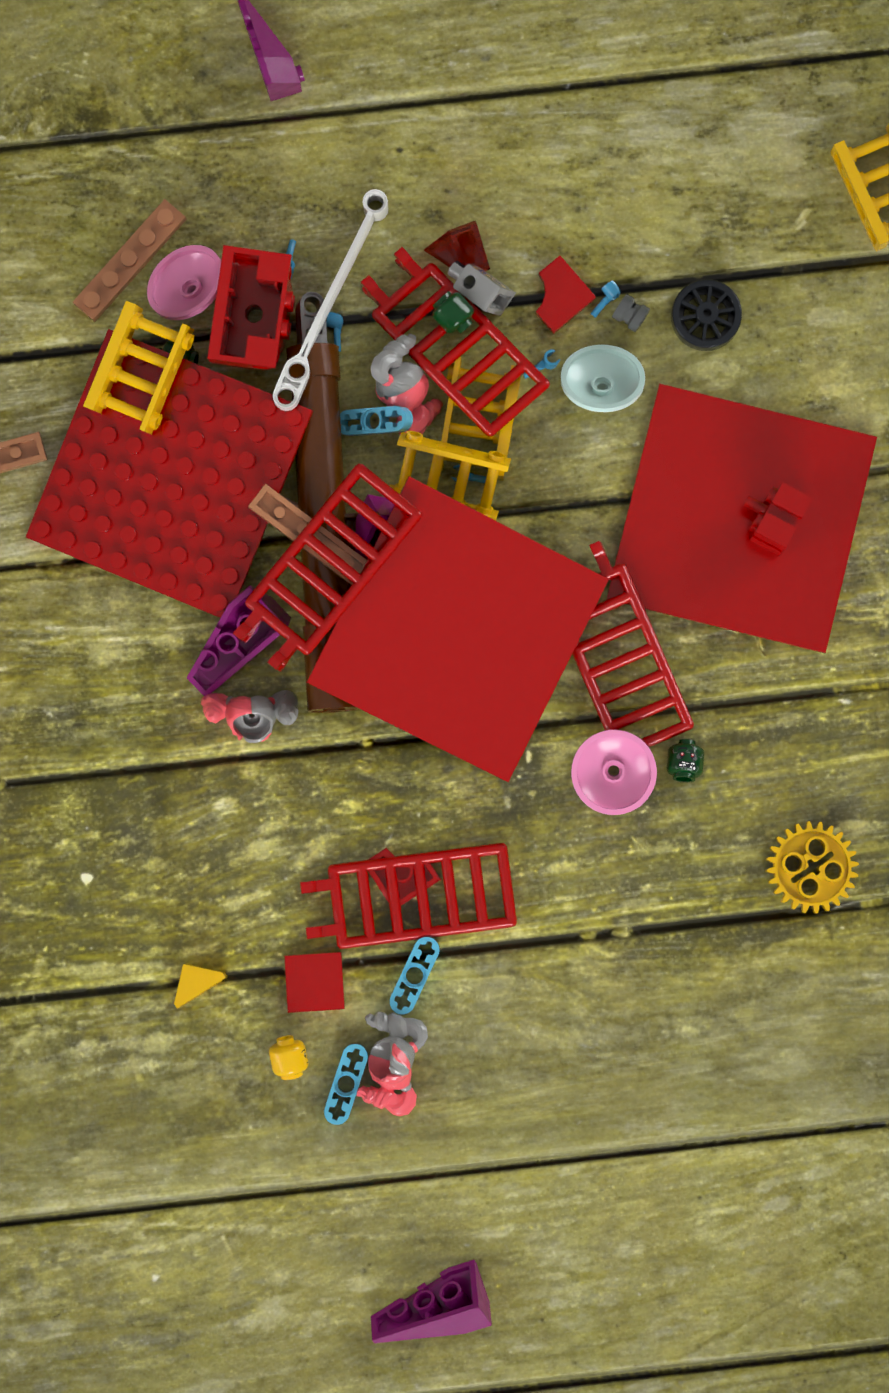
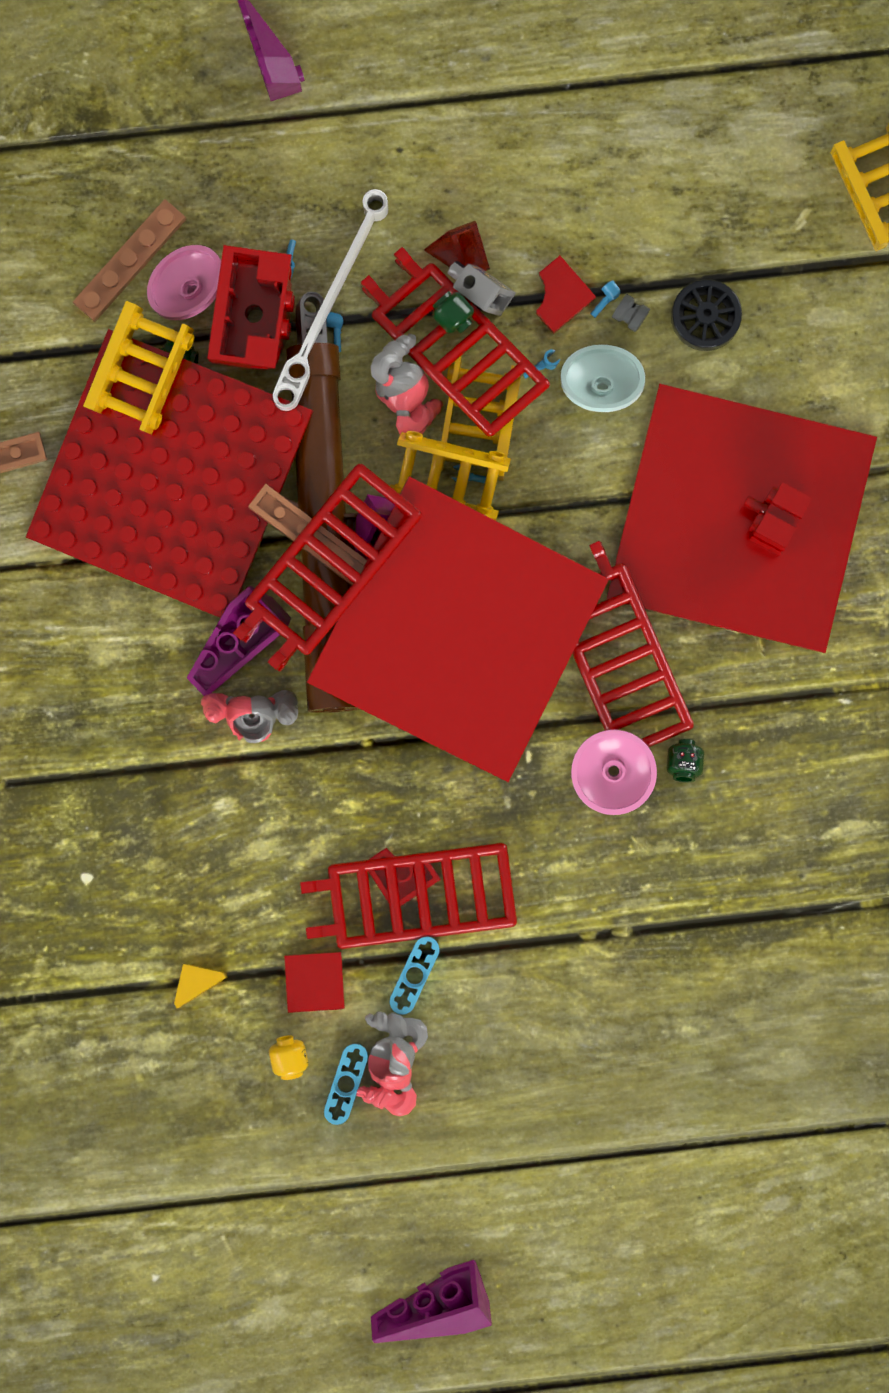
medium azure beam [340,406,413,436] -> none
yellow gear [765,821,859,914] -> none

